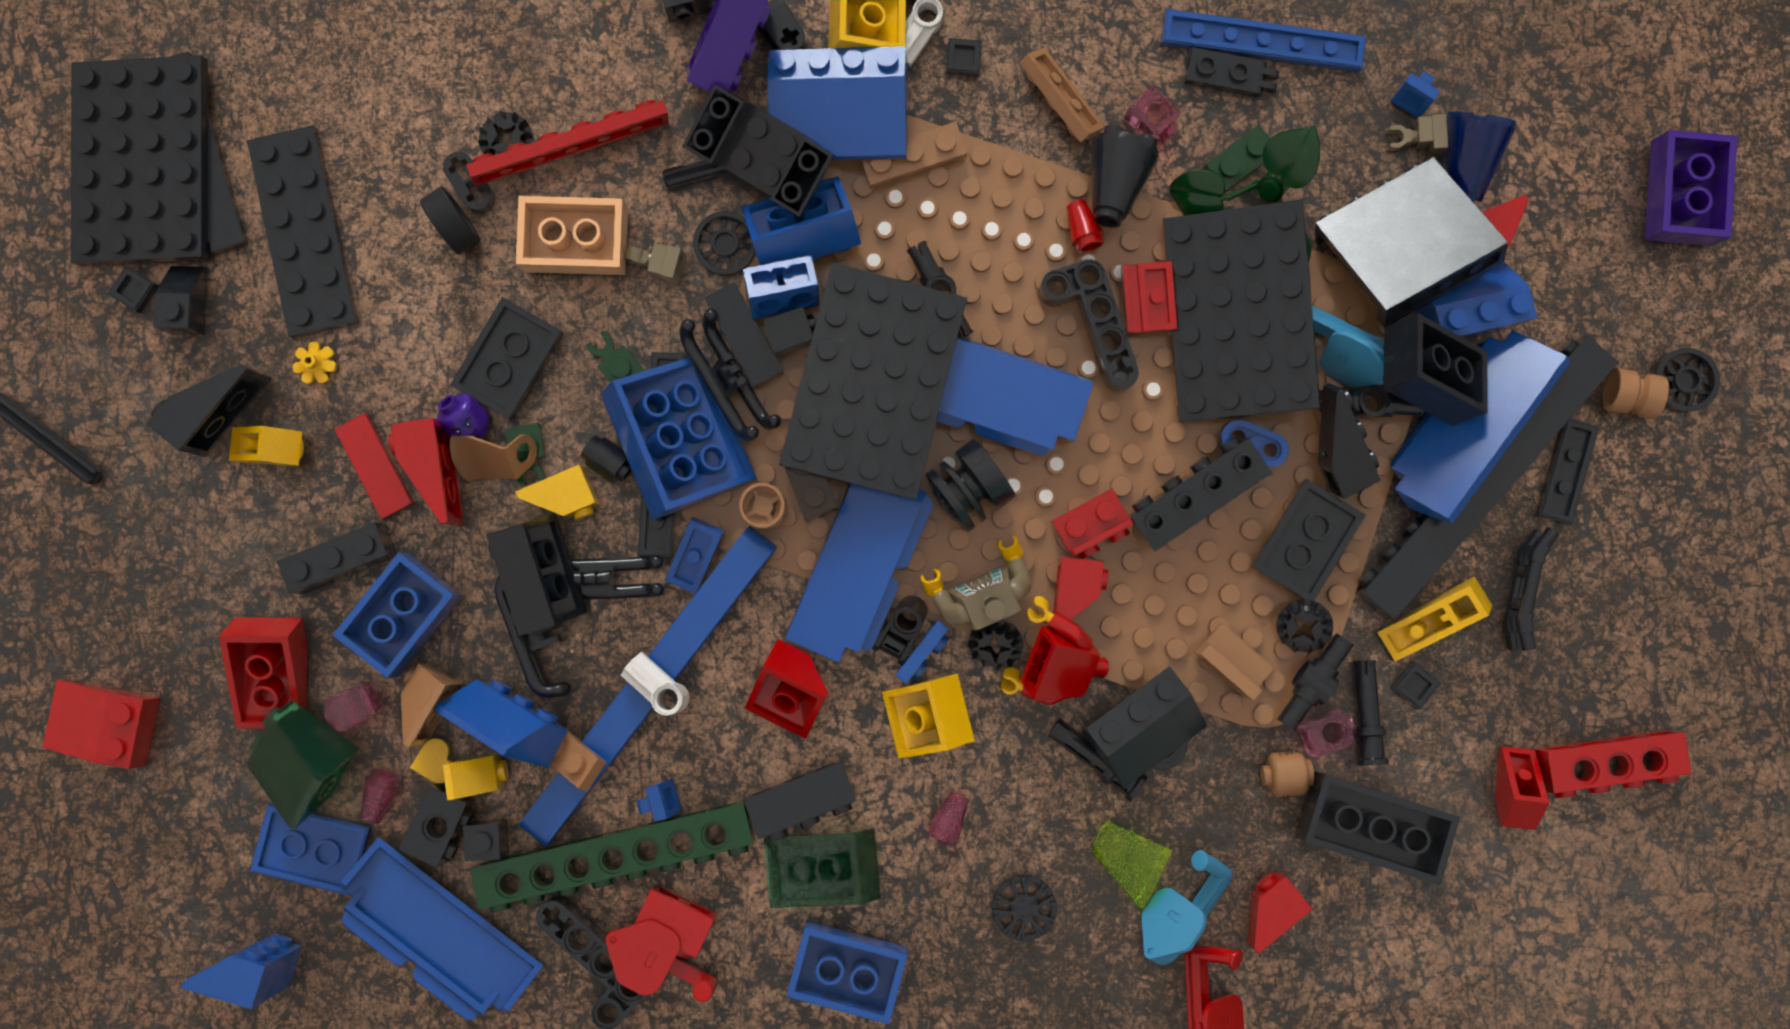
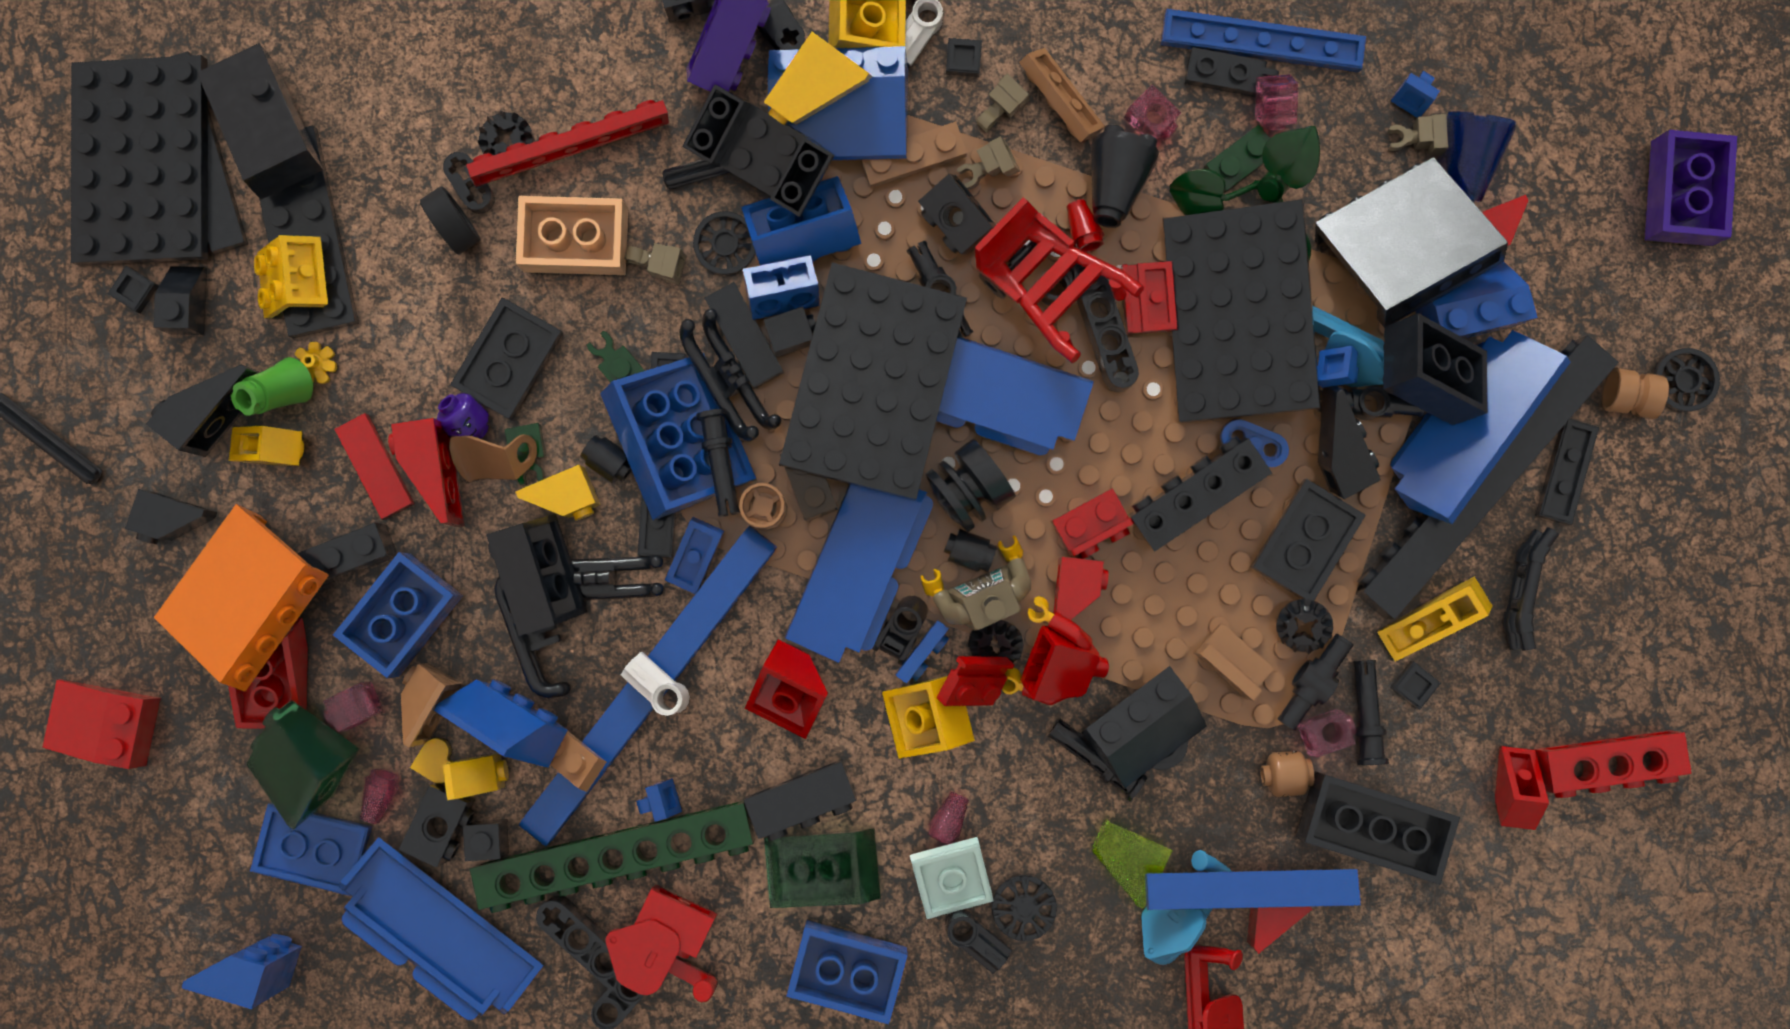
none -> black slope [125,489,217,545]
none -> orange panel [154,504,329,691]
none -> black brick [197,43,323,200]
none -> bright green plant [231,357,313,416]
none -> yellow bracket [254,235,328,318]
none -> black pin [696,409,740,517]
none -> yellow slope [764,32,872,125]
none -> light aqua tile [910,837,994,919]
none -> black brick [918,174,996,255]
none -> red plate [937,656,1015,706]
none -> black brick [944,529,997,572]
none -> black piece [945,909,1012,974]
none -> dark tan piece [957,136,1020,189]
none -> red hand [974,197,1144,363]
none -> dark tan piece [976,73,1030,133]
none -> blue tile [1145,869,1361,910]
none -> clear pink brick [1255,74,1298,130]
none -> blue tile [1317,346,1359,388]

